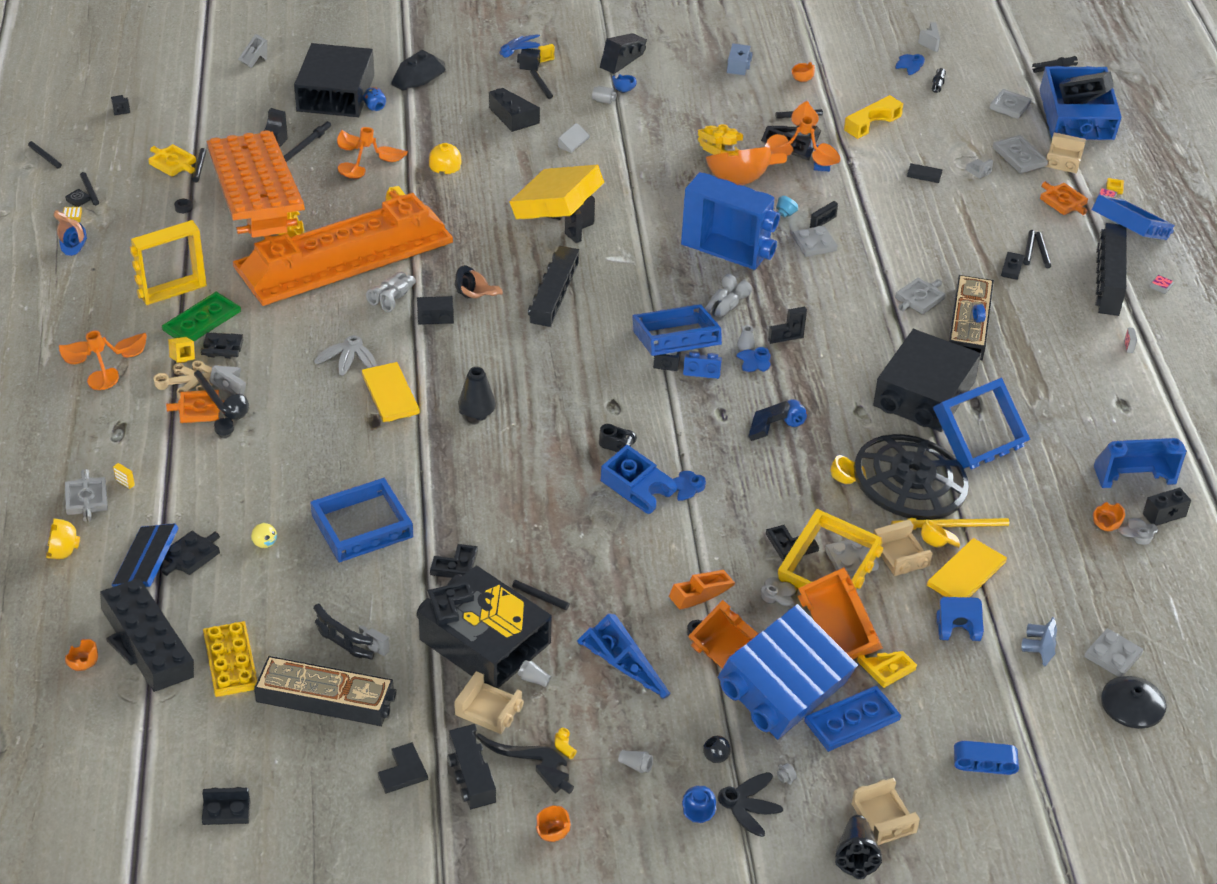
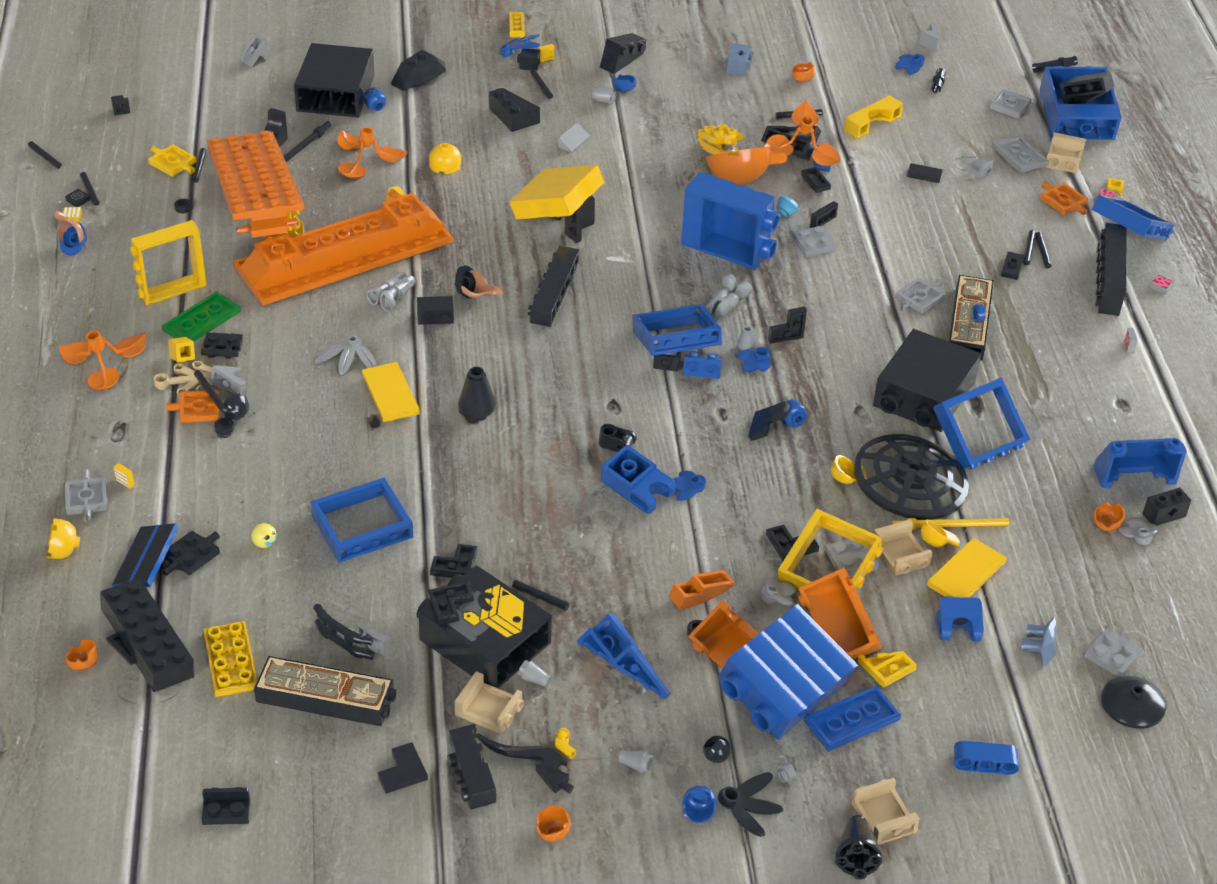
none -> yellow tile [509,12,525,37]
none -> black plate [801,167,831,193]

